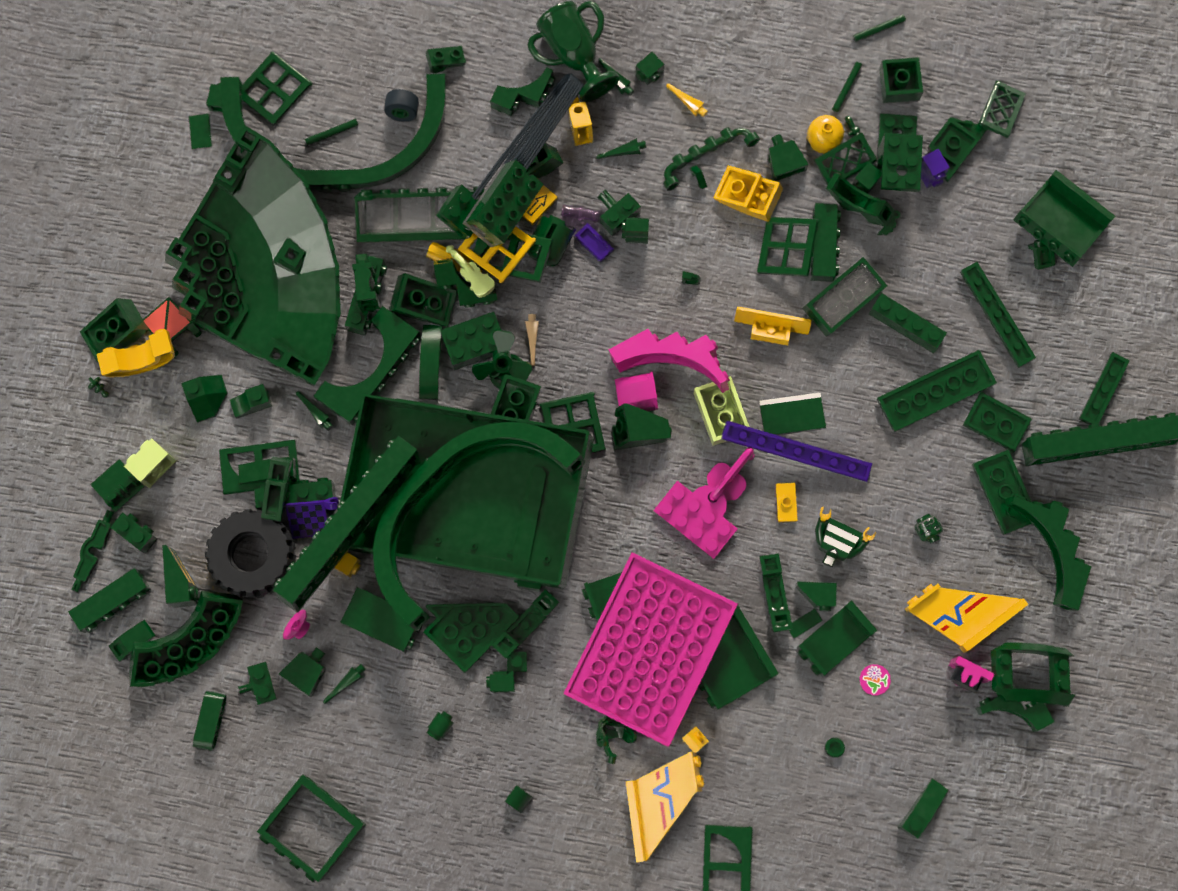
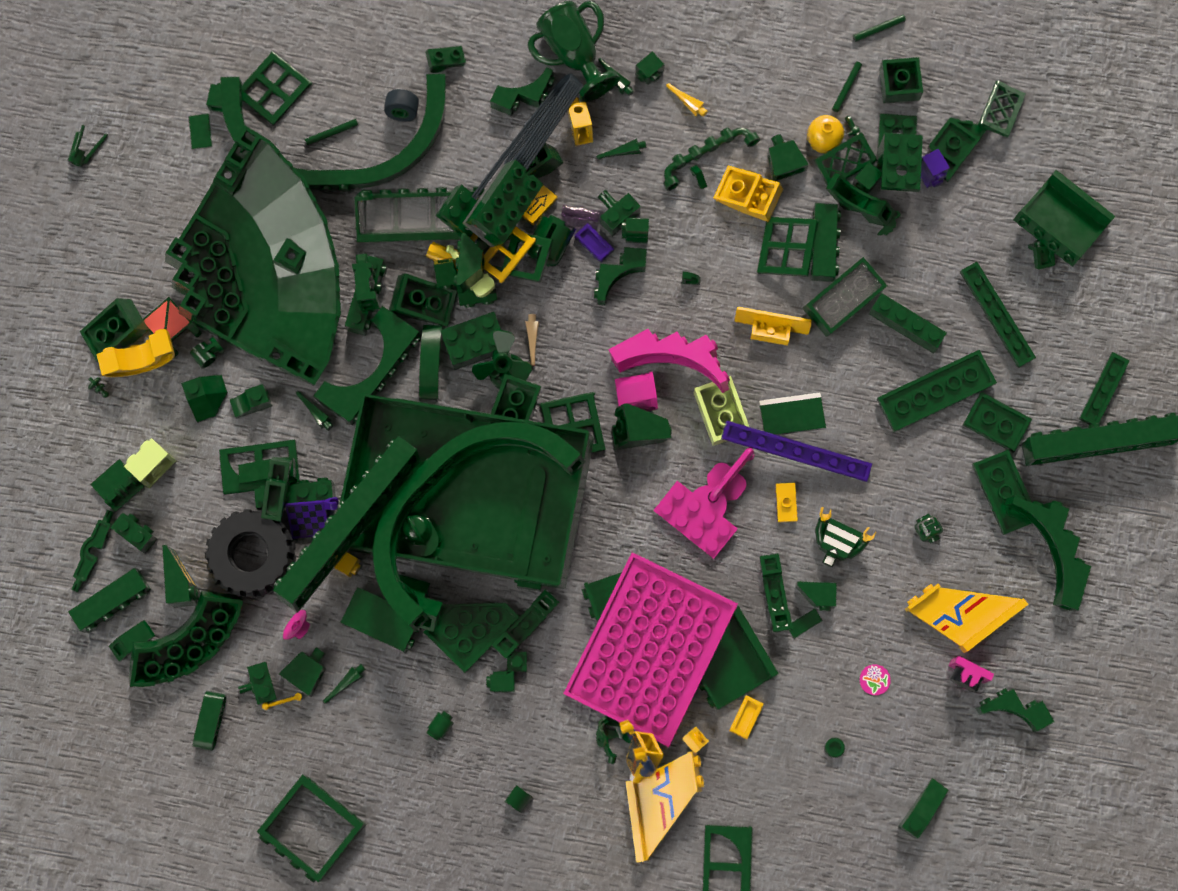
dark green panel [797,600,877,677] -> none
dark green wedge [991,642,1076,707] -> none
none -> dark green plant [67,125,108,167]
none -> dark green piece [190,337,224,369]
none -> yellow hinge [262,693,302,710]
none -> dark green arch [399,574,443,632]
none -> dark green piece [401,511,439,556]
none -> dark green slope [454,233,485,294]
none -> dark green arch [594,247,647,306]
none -> torso [619,720,663,783]
none -> yellow tile [729,695,764,740]

